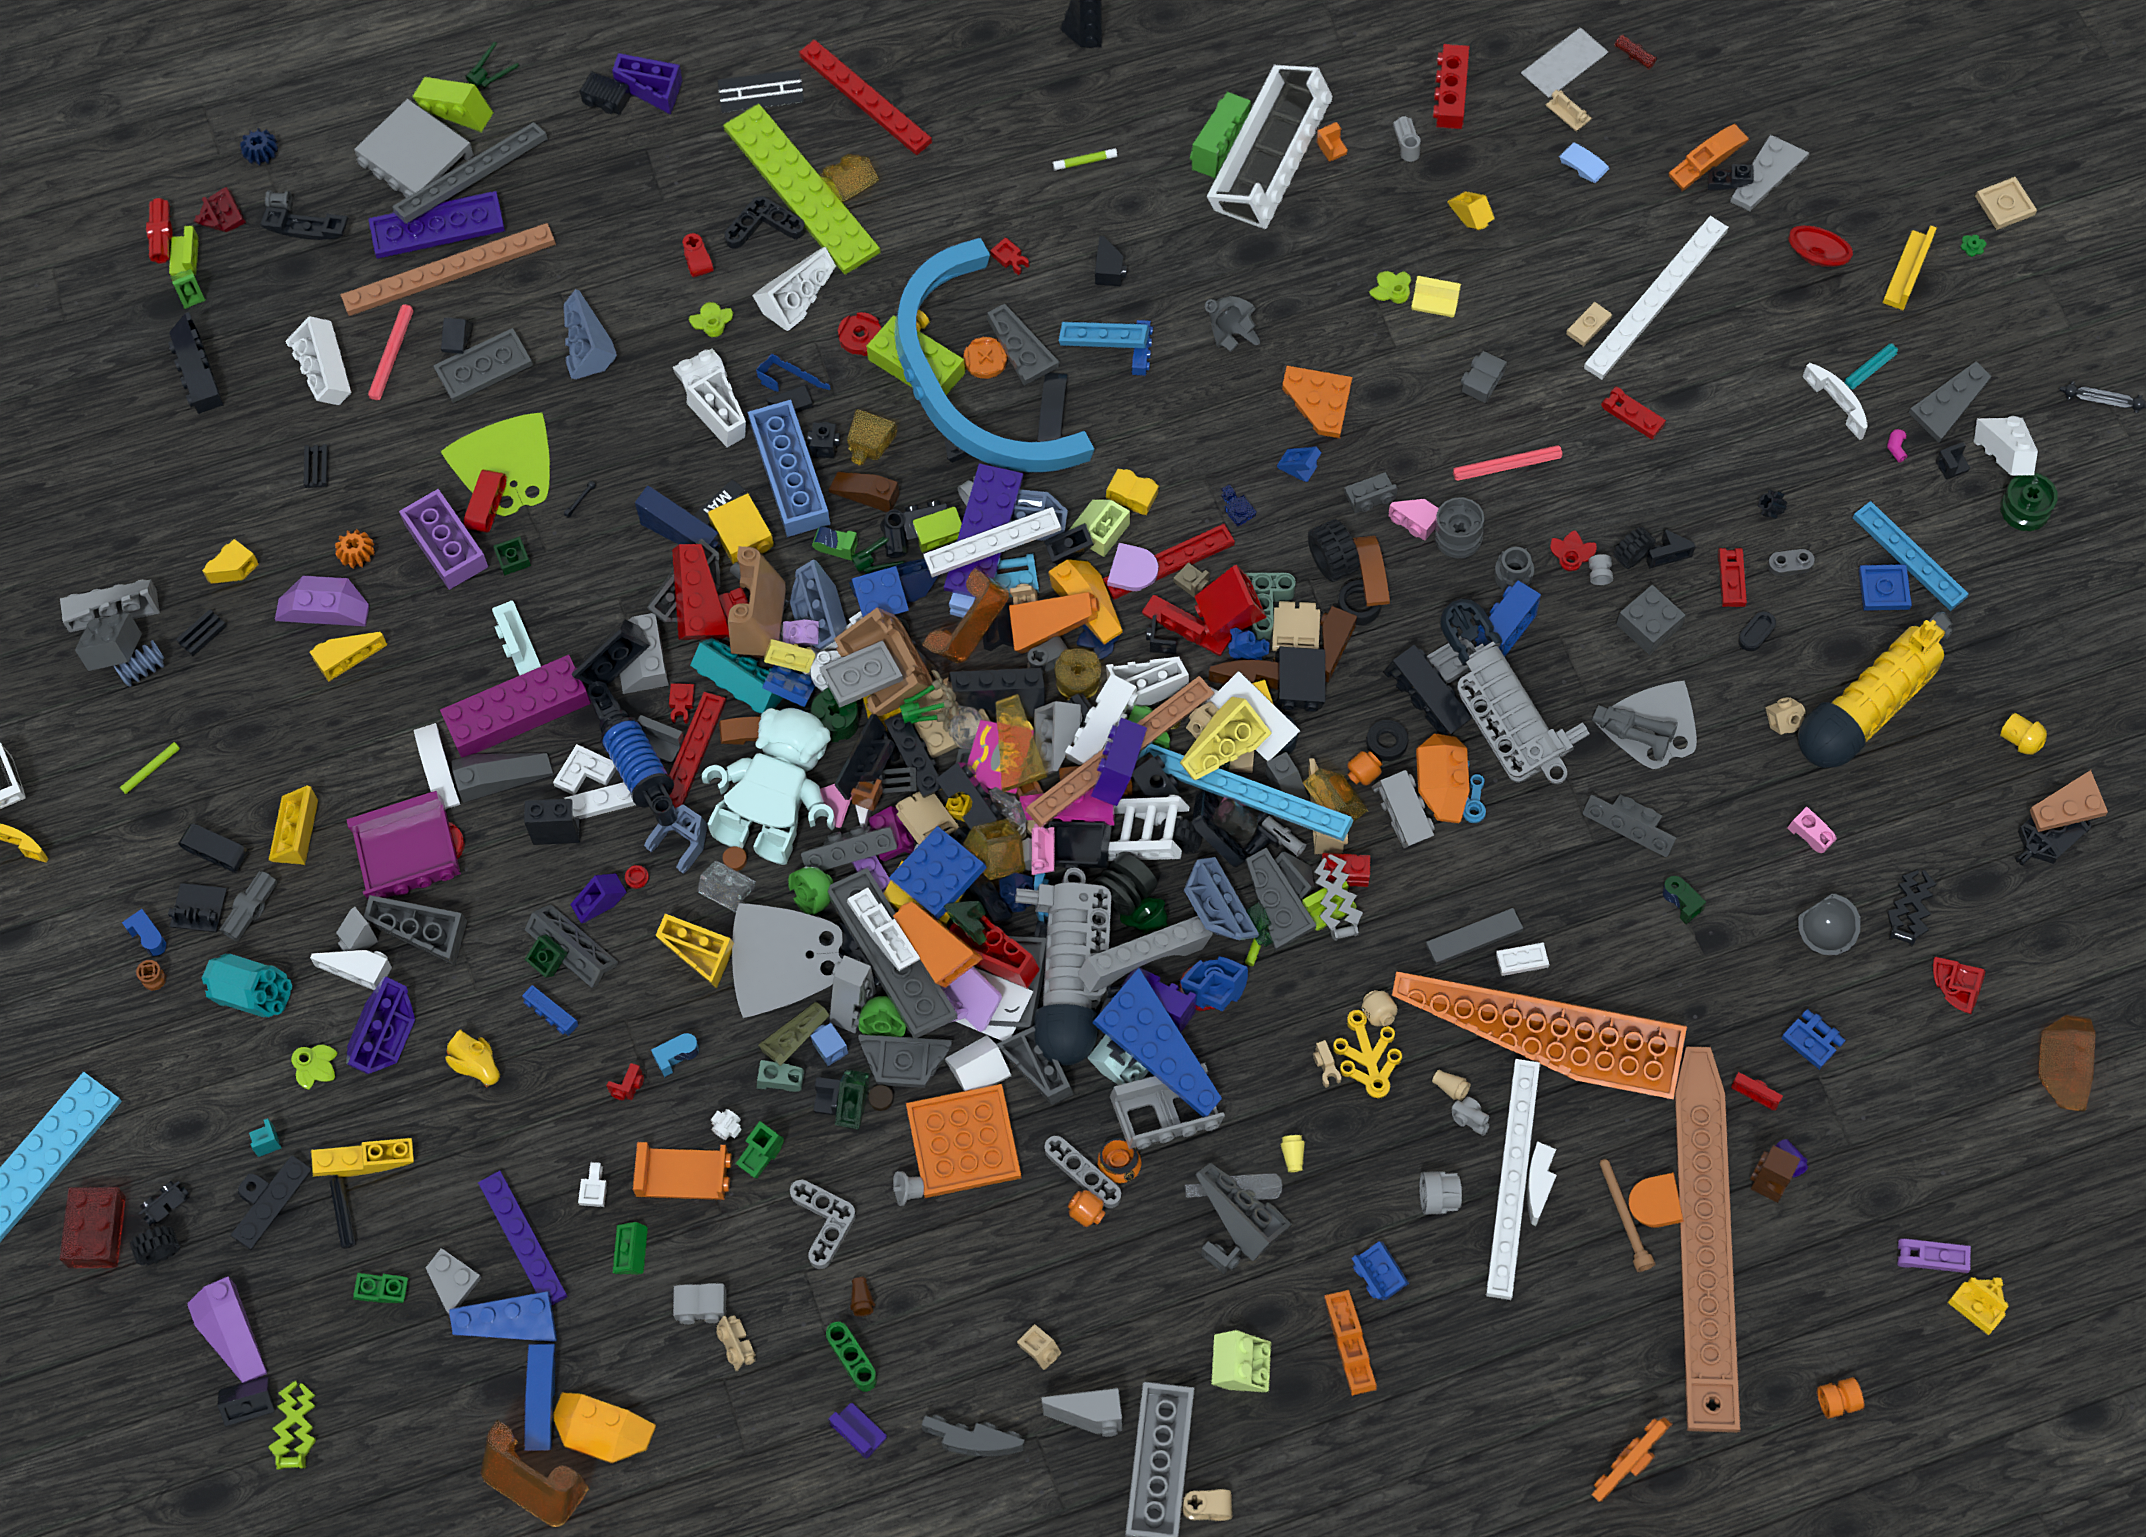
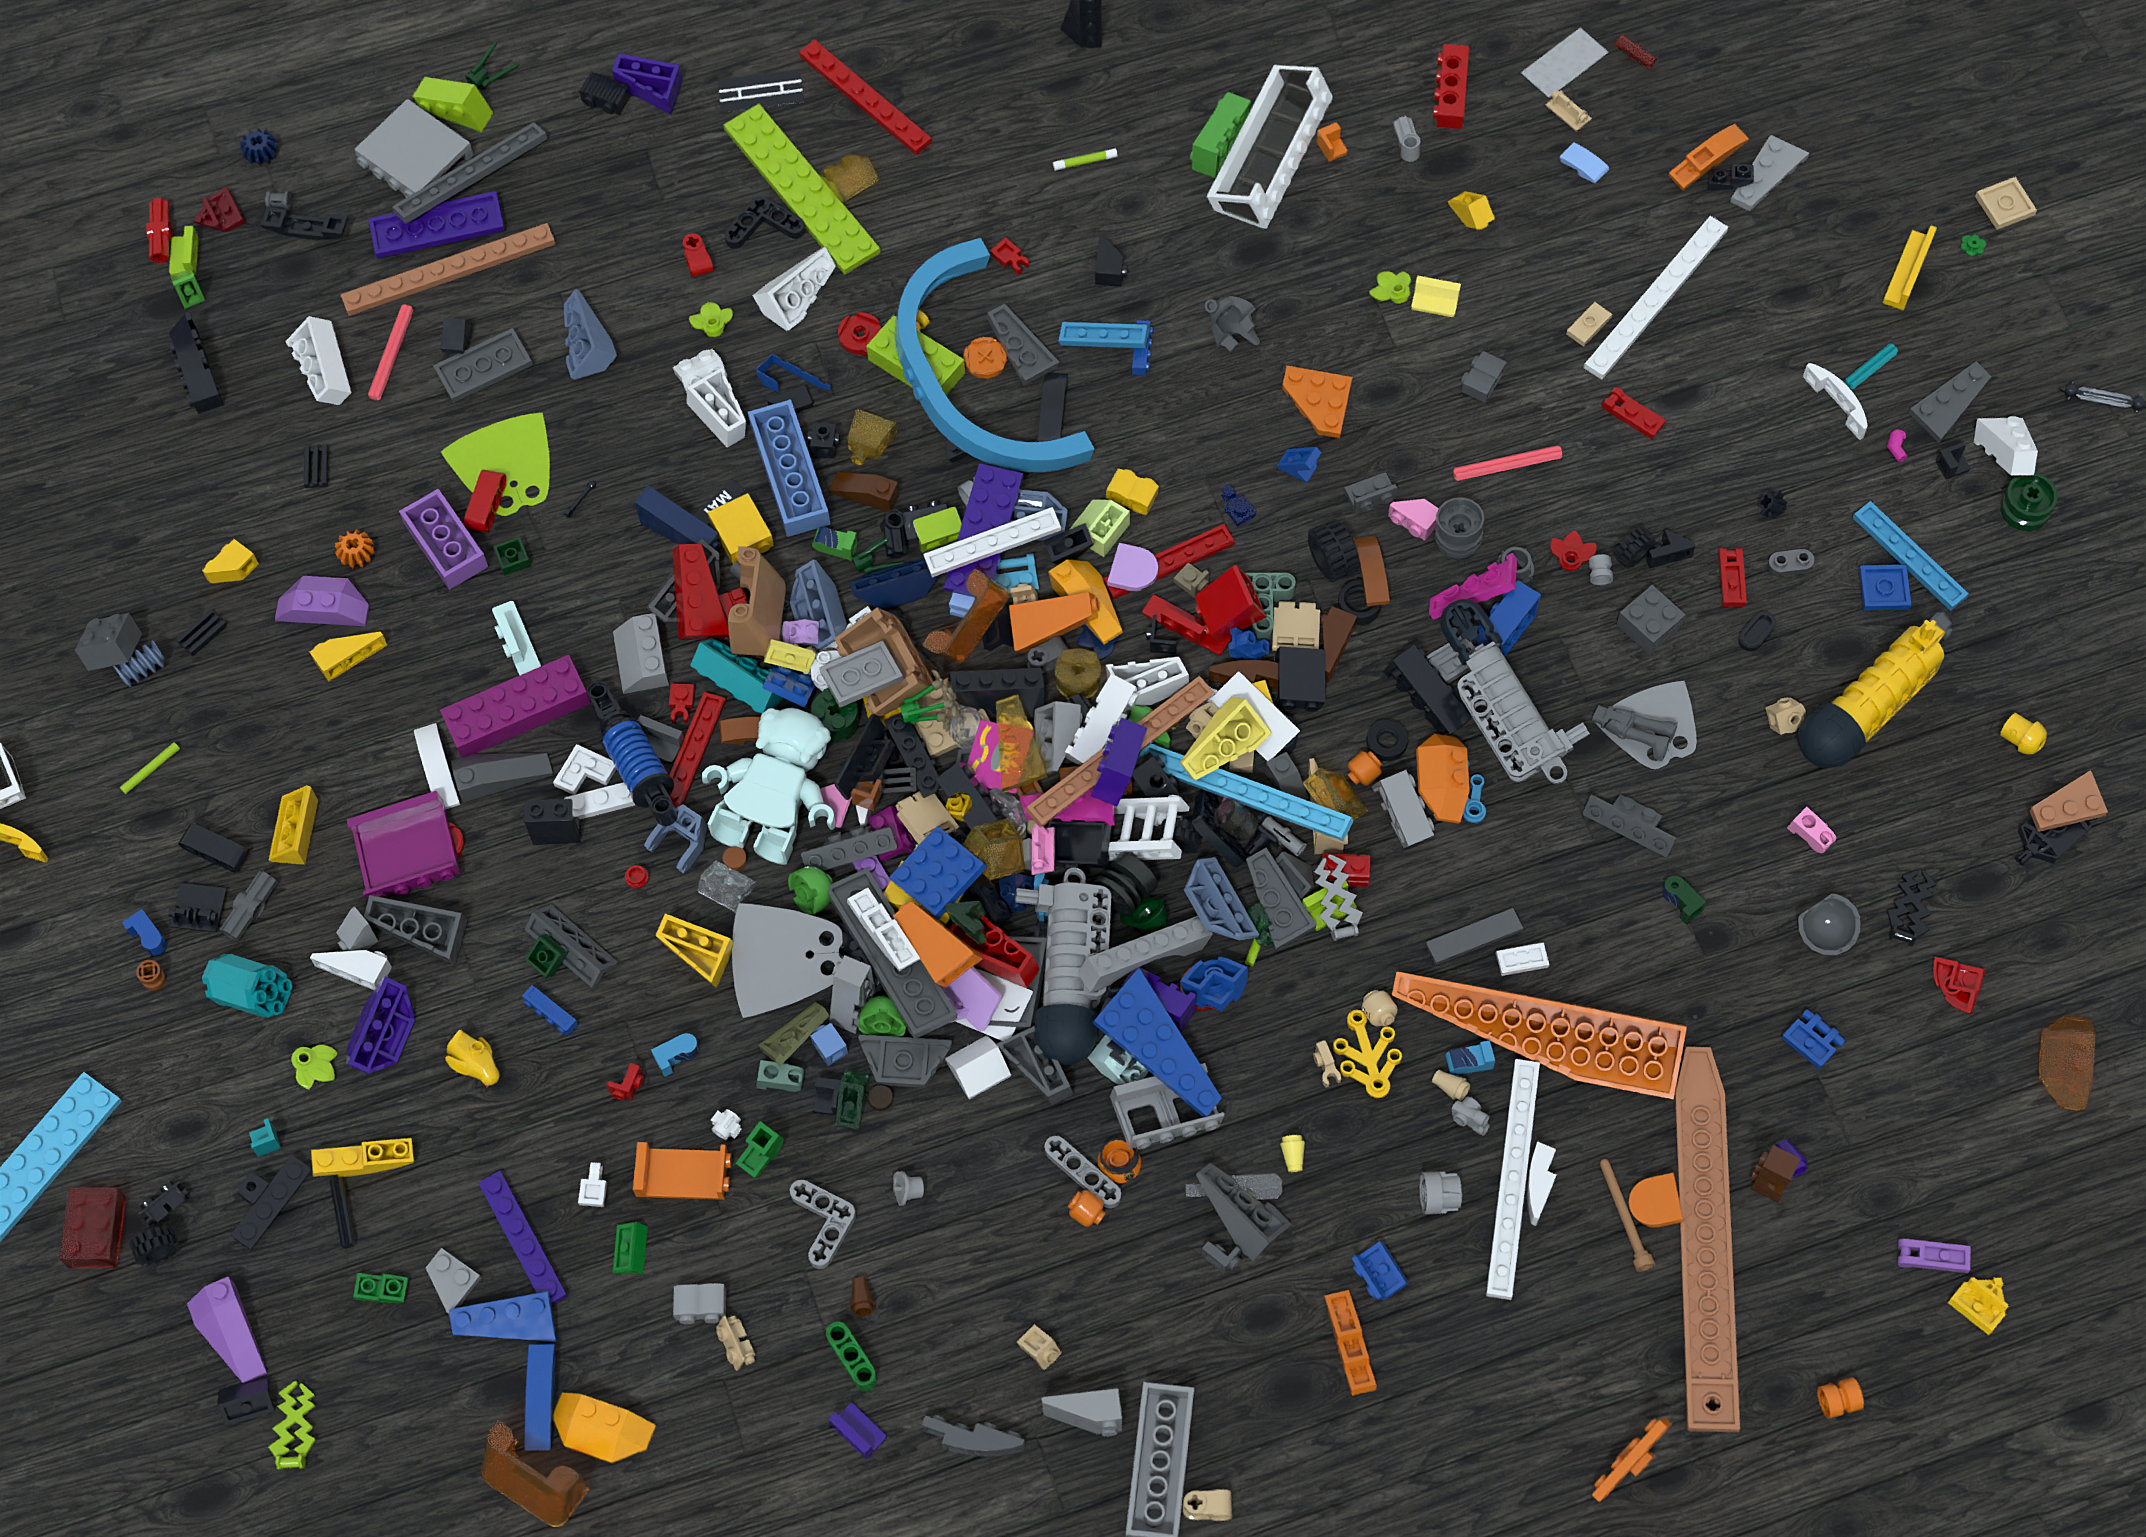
light grey wedge [60,579,160,632] -> none
dark purple slope [570,874,627,923] -> none
black slope [572,619,650,685] -> none
blue plate [851,566,909,618] -> none
orange plate [906,1084,1021,1198] -> none
yellowish green slope [1212,1330,1271,1392] -> none
red plate [1731,1072,1783,1111] -> none
red dish [1788,226,1853,267] -> none
none -> dark pink wing [1429,553,1517,620]
none -> dark azure leg [1445,1040,1495,1075]

